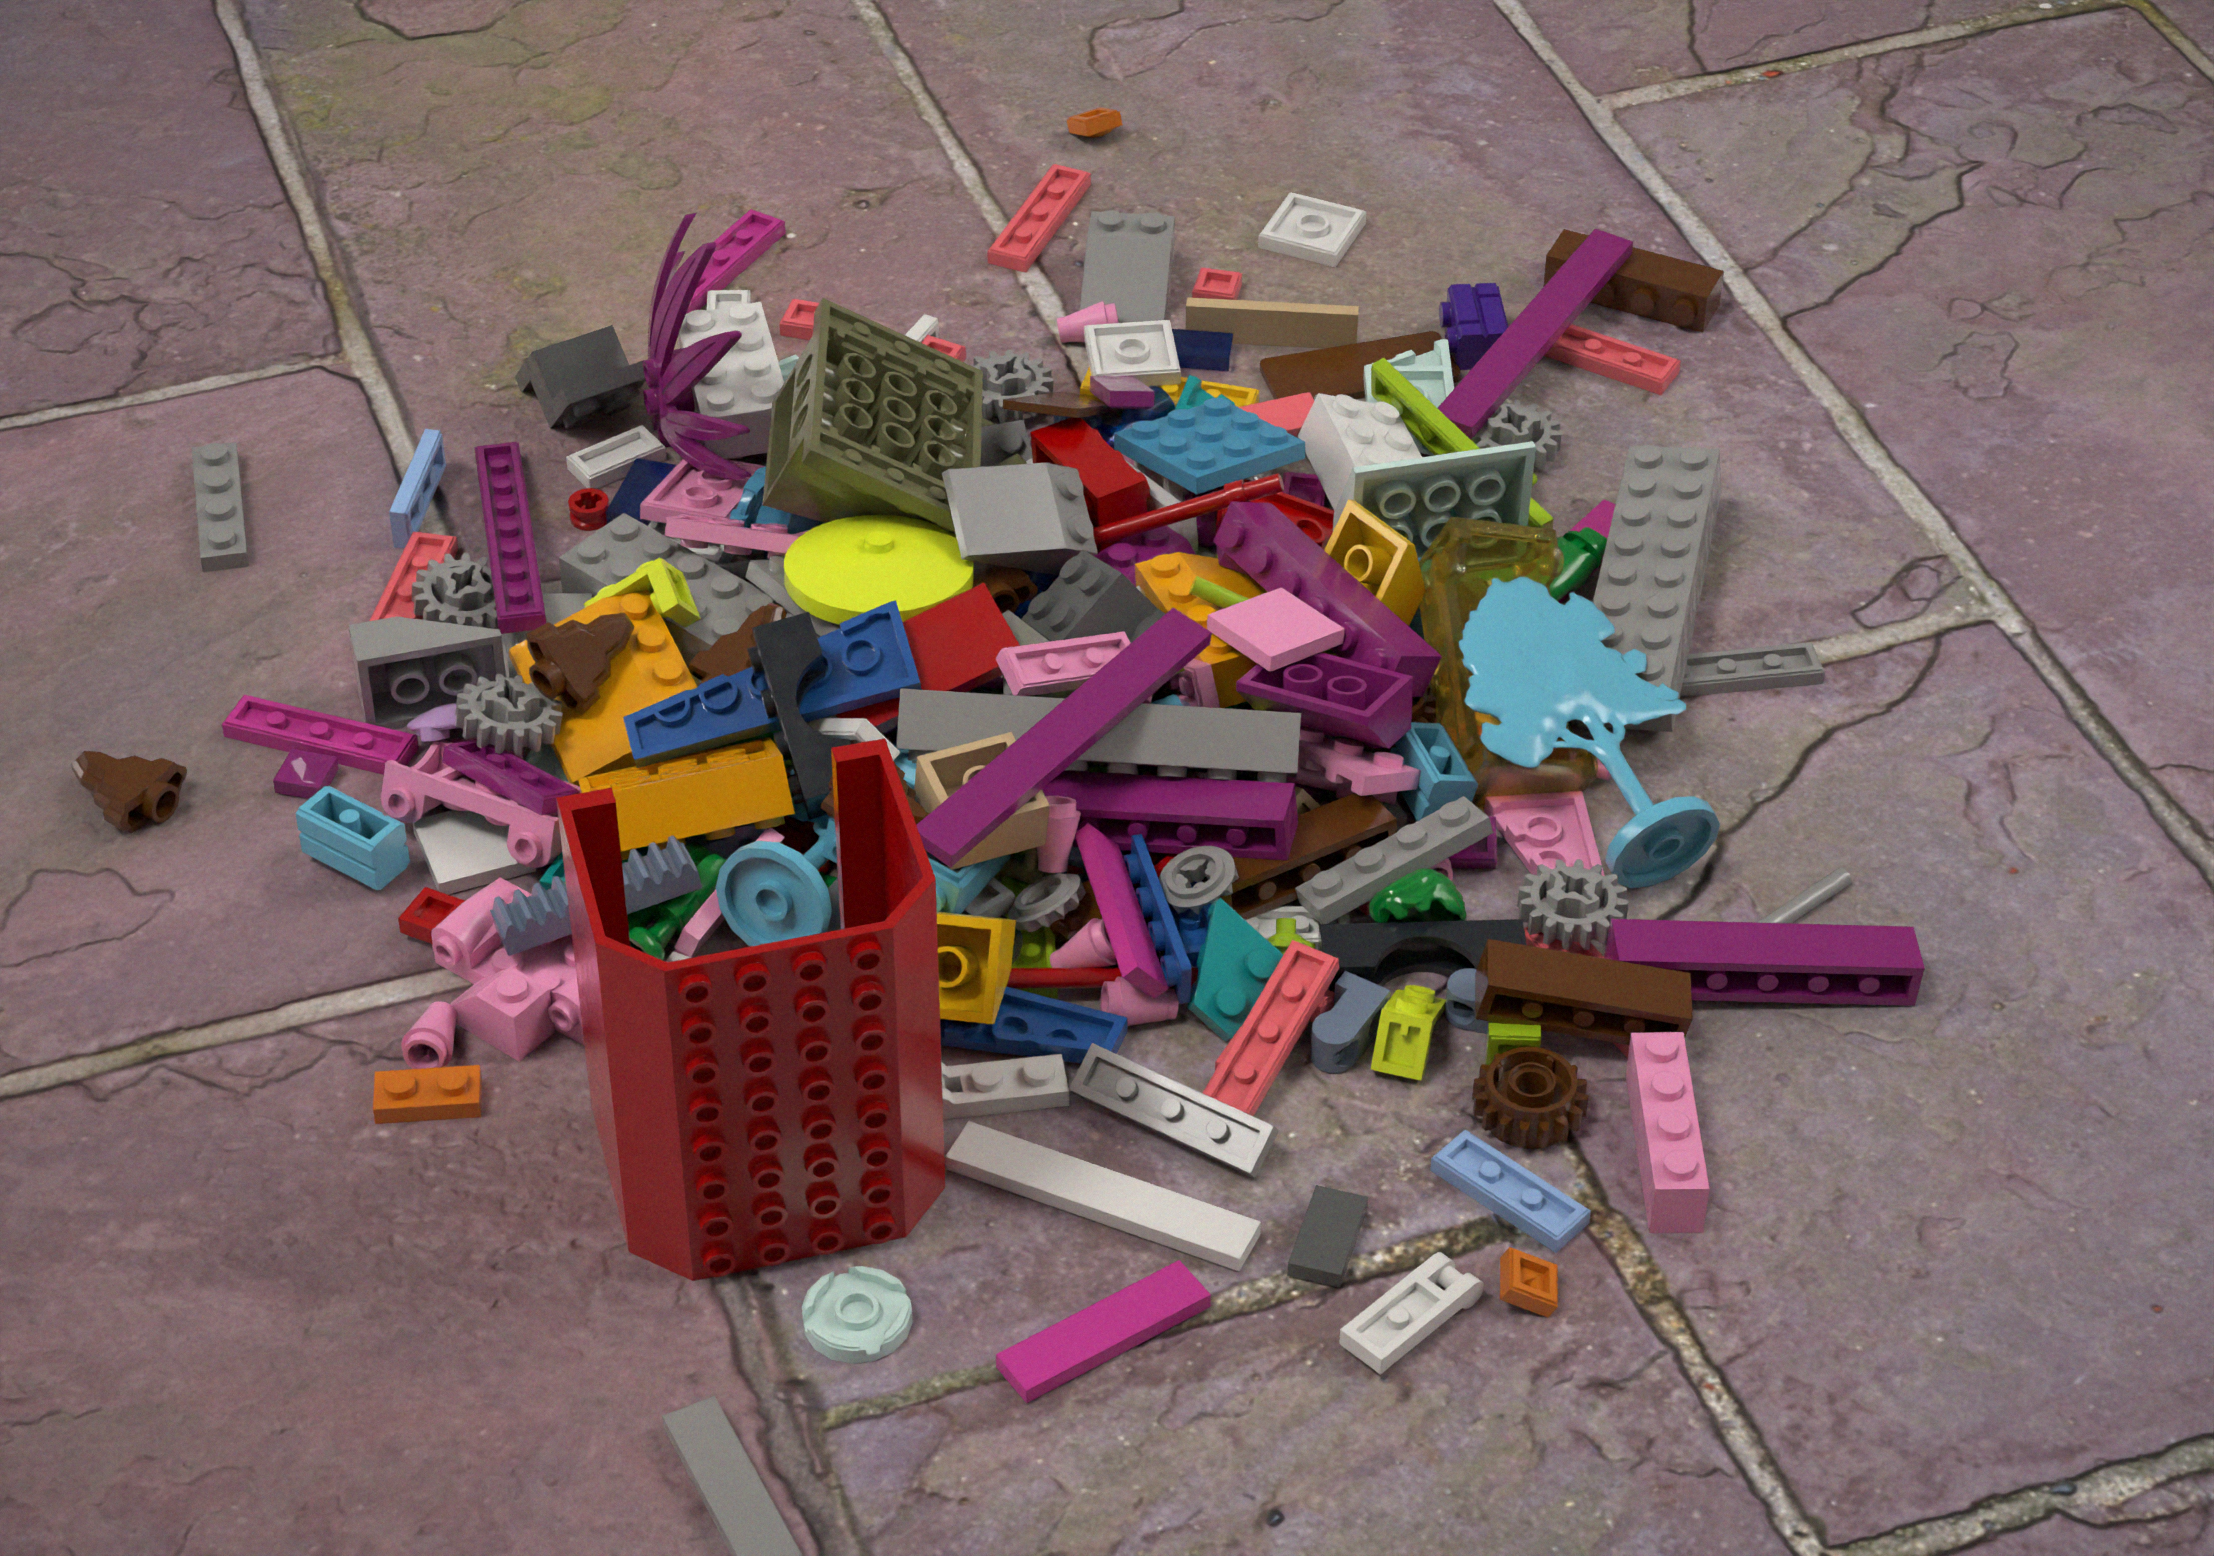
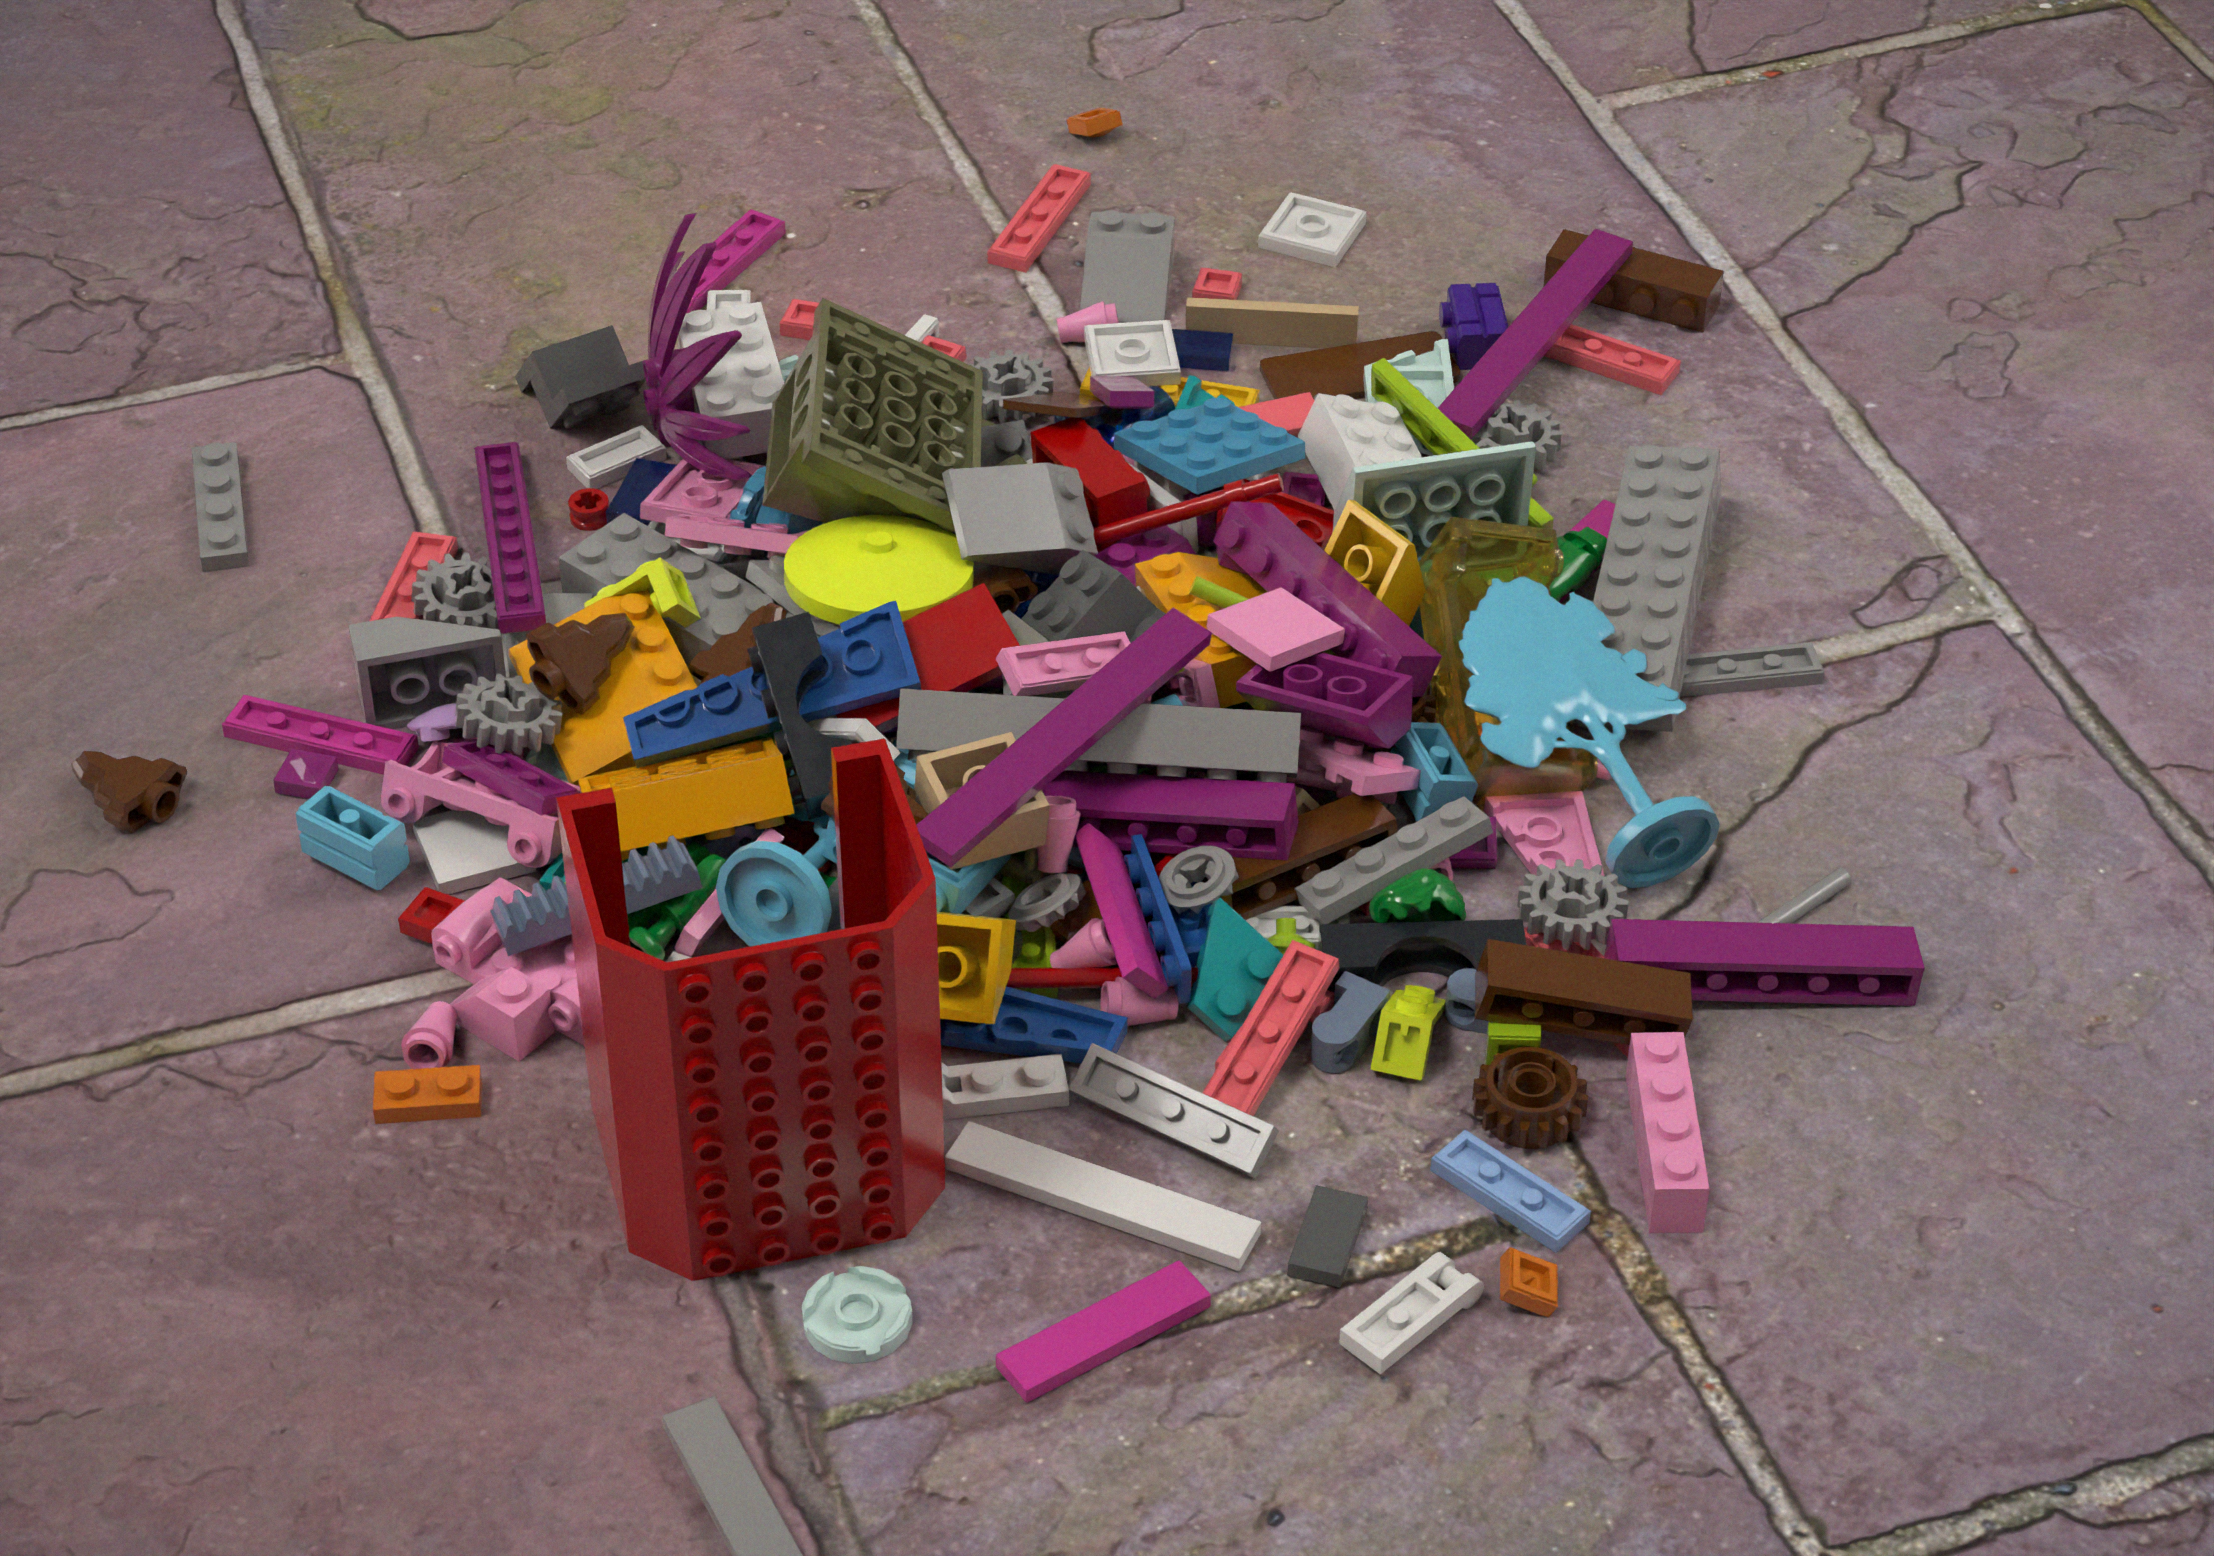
light blue tile [389,429,446,548] -> none

